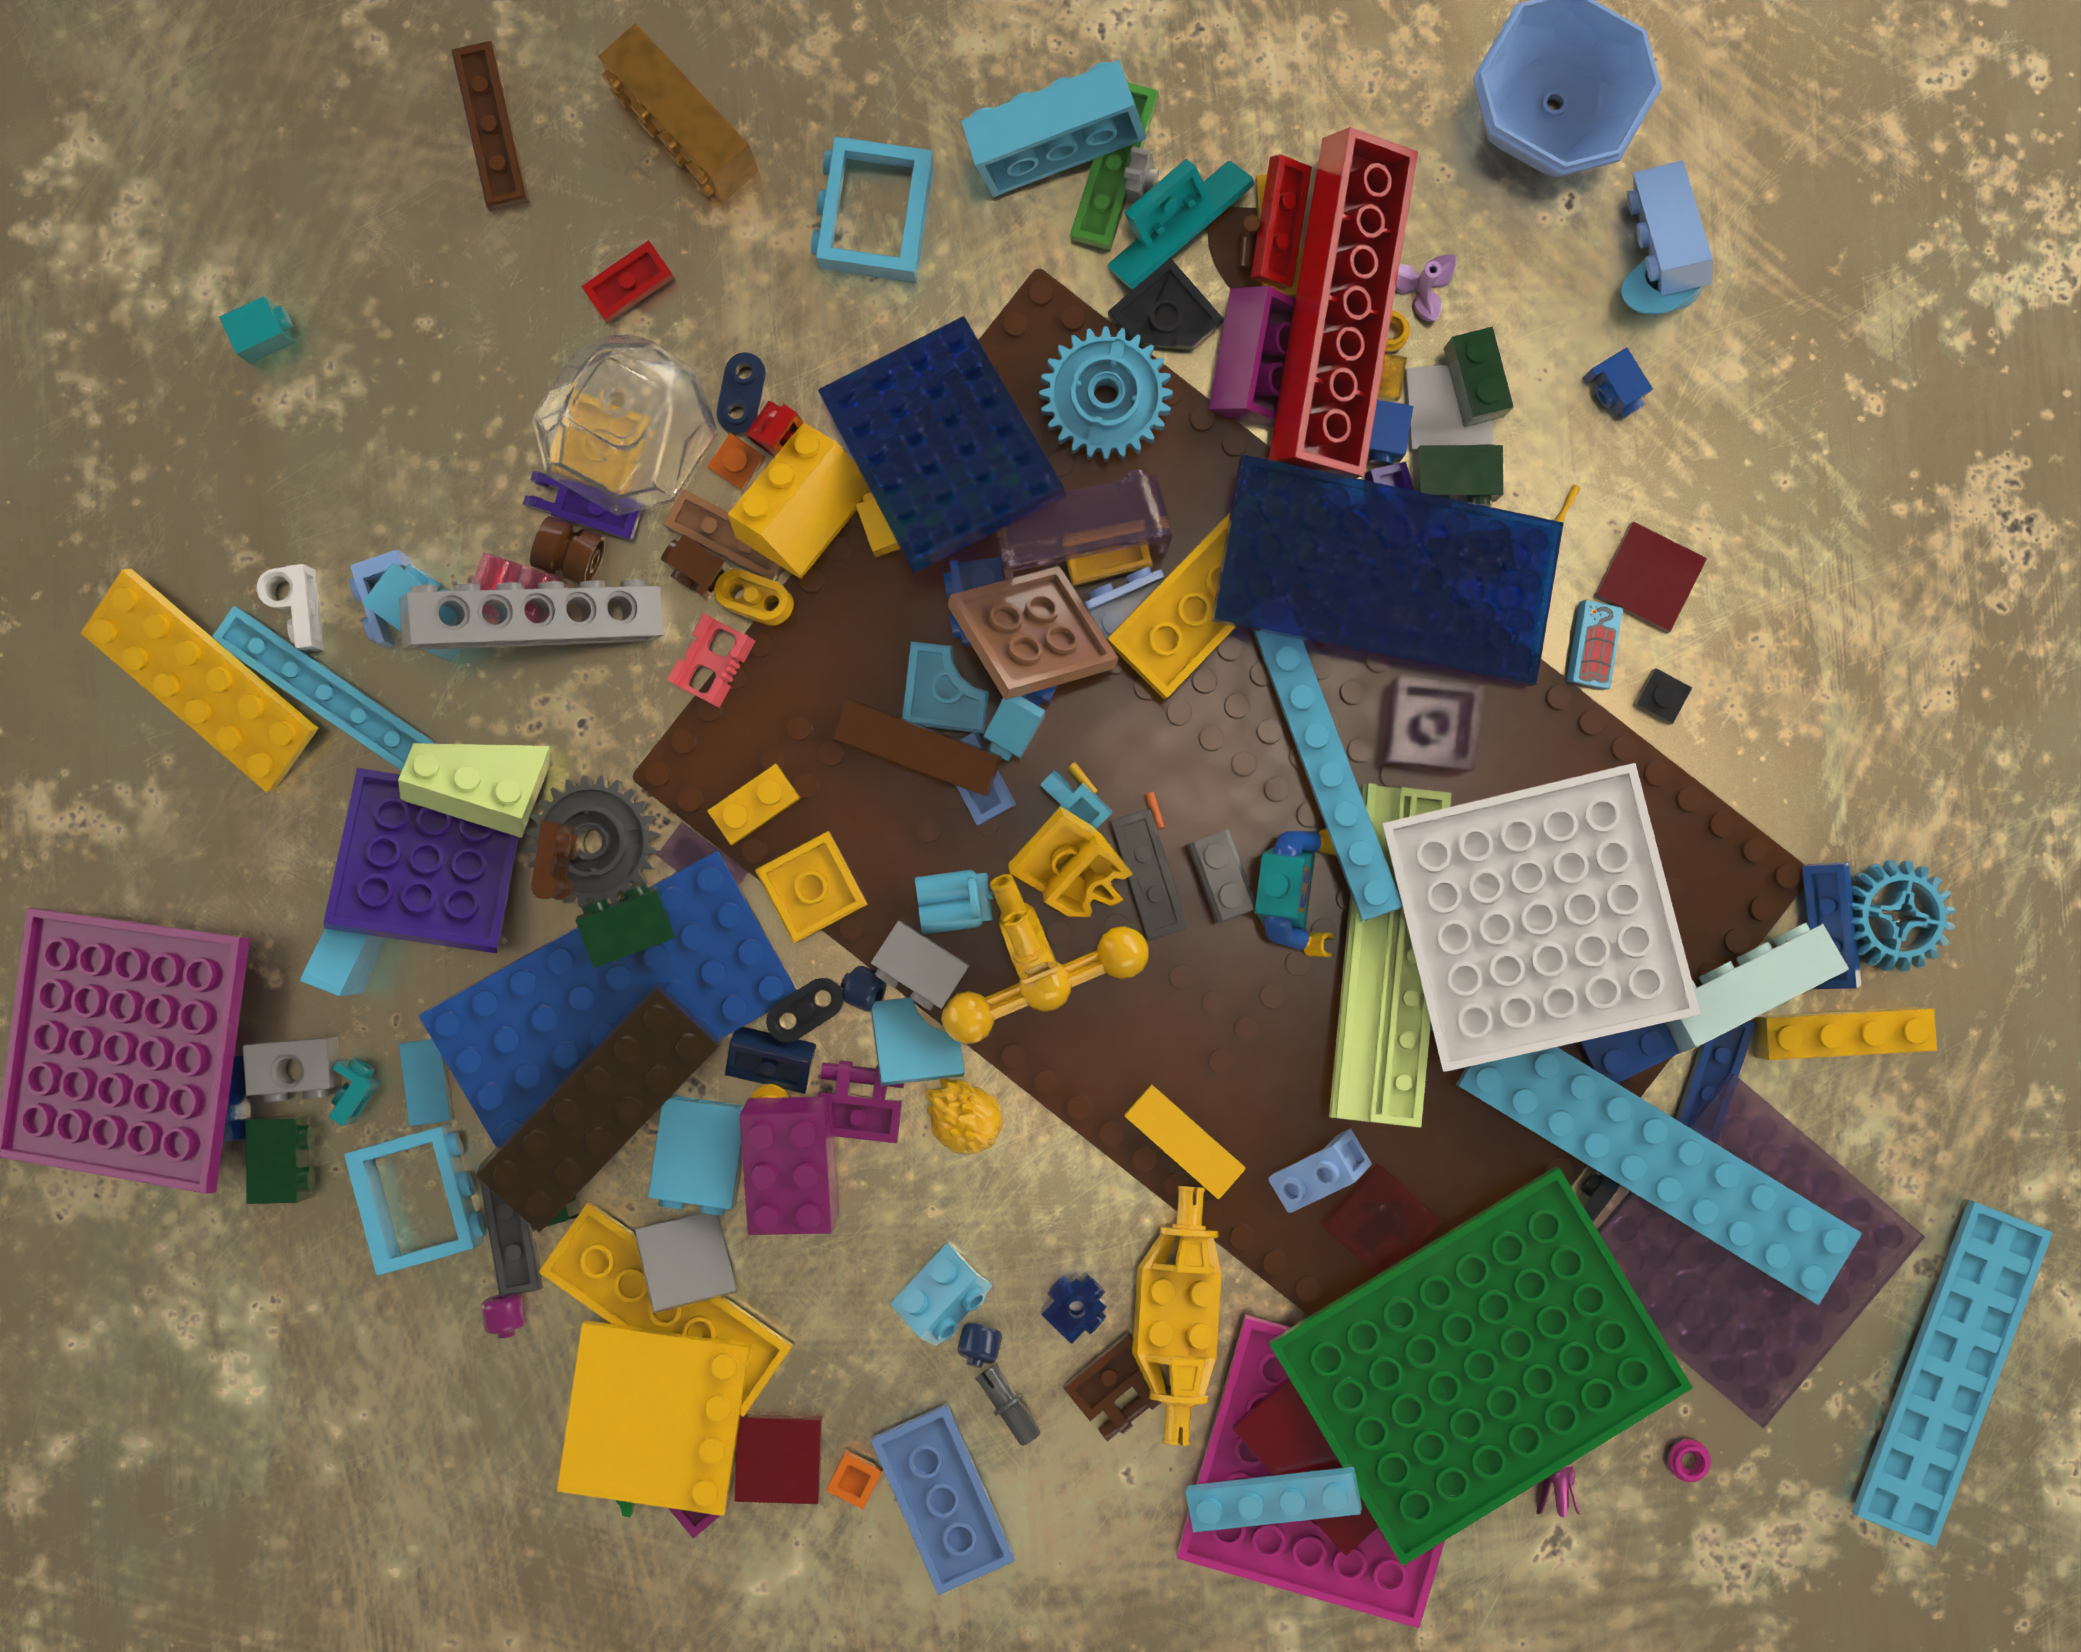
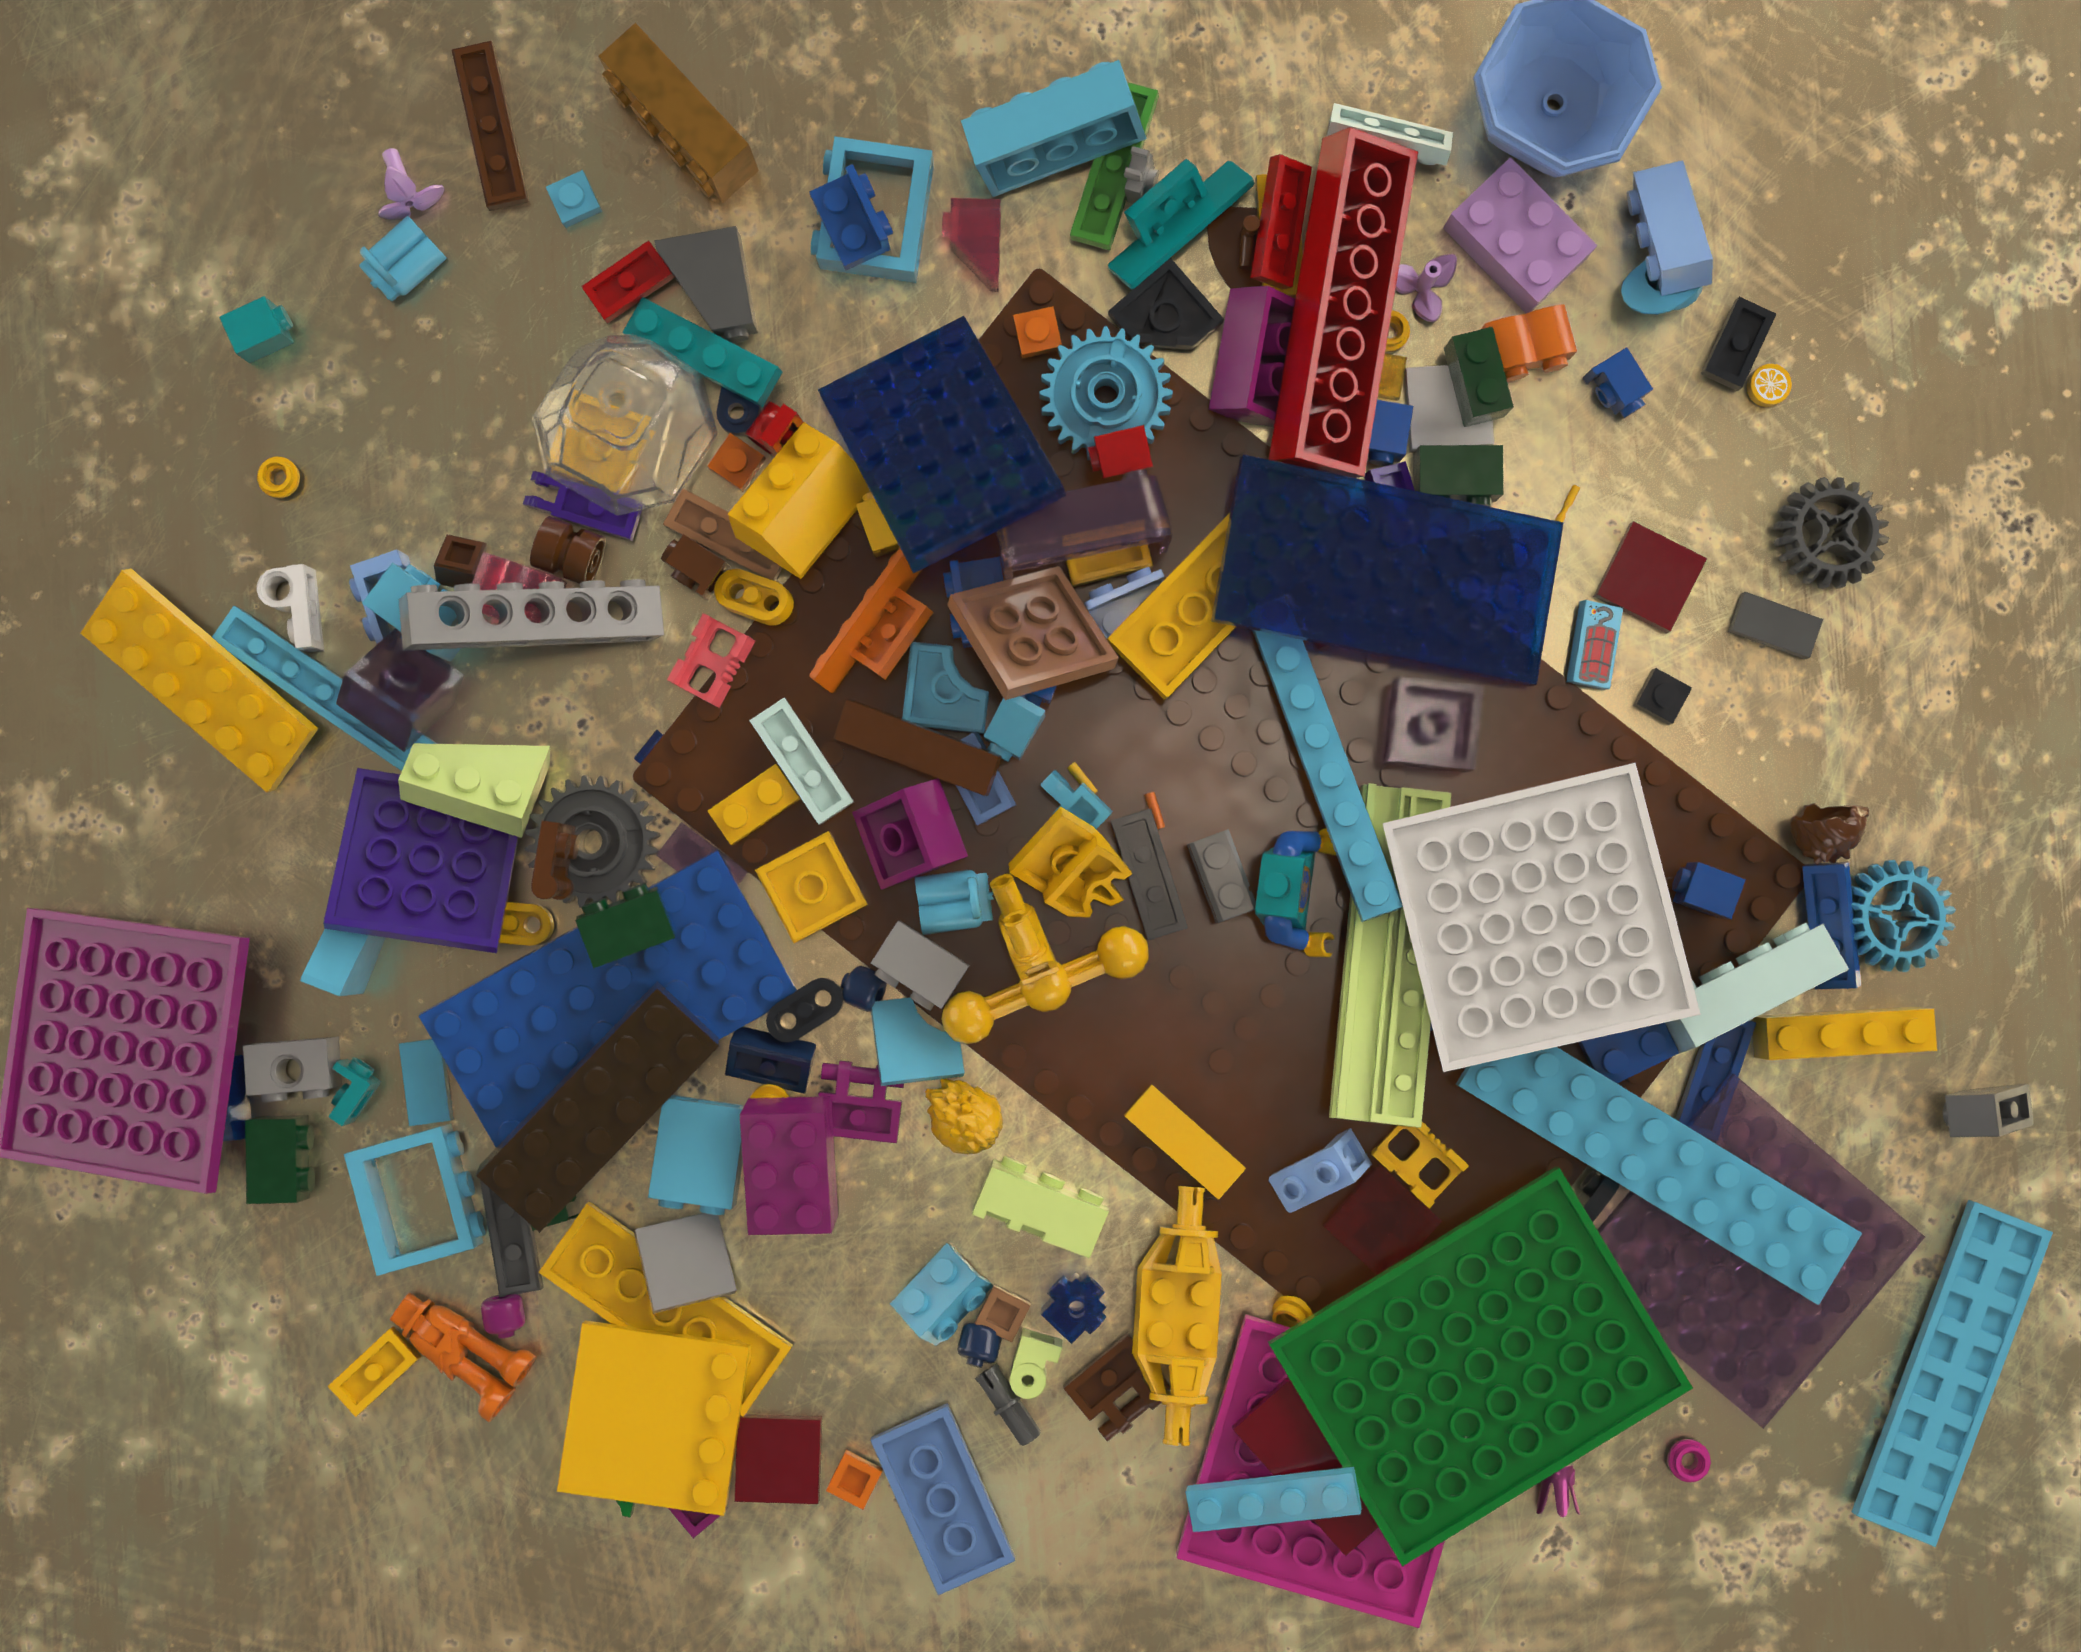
none -> yellow plate [257,456,300,498]
none -> yellow plate [328,1326,422,1417]
none -> clear purple brick [336,628,464,752]
none -> medium azure piece [359,215,447,301]
none -> lavender plant [378,148,445,220]
none -> orange piece [390,1293,537,1422]
none -> reddish brown slope [434,534,487,588]
none -> yellow plate [499,902,554,946]
none -> medium azure plate [546,170,602,228]
none -> teal plate [622,297,783,408]
none -> clear blue piece [634,729,664,764]
none -> dark grey slope [654,226,758,343]
none -> light aqua plate [749,698,854,825]
none -> blue bracket [809,164,893,271]
none -> orange bracket [809,541,934,693]
none -> magenta slope [852,778,968,890]
none -> clear pink slope [942,198,1001,292]
none -> yellowish green wedge [972,1156,1109,1258]
none -> medium nougat plate [975,1284,1031,1343]
none -> yellowish green leg [1010,1328,1062,1399]
none -> orange plate [1013,306,1062,359]
none -> red brick [1087,425,1153,478]
none -> yellow plate [1272,1296,1313,1327]
none -> light aqua plate [1327,103,1453,166]
none -> yellow piece [1371,1122,1469,1209]
none -> lavender brick [1443,157,1597,313]
none -> orange brick [1481,304,1577,382]
none -> blue brick [1672,862,1746,919]
none -> black plate [1701,296,1776,391]
none -> dark grey tile [1728,592,1823,659]
none -> yellow tile [1746,364,1792,407]
none -> dark grey gear [1773,477,1890,589]
none -> reddish brown hair [1790,803,1869,865]
none -> dark grey slope [1943,1084,2034,1137]

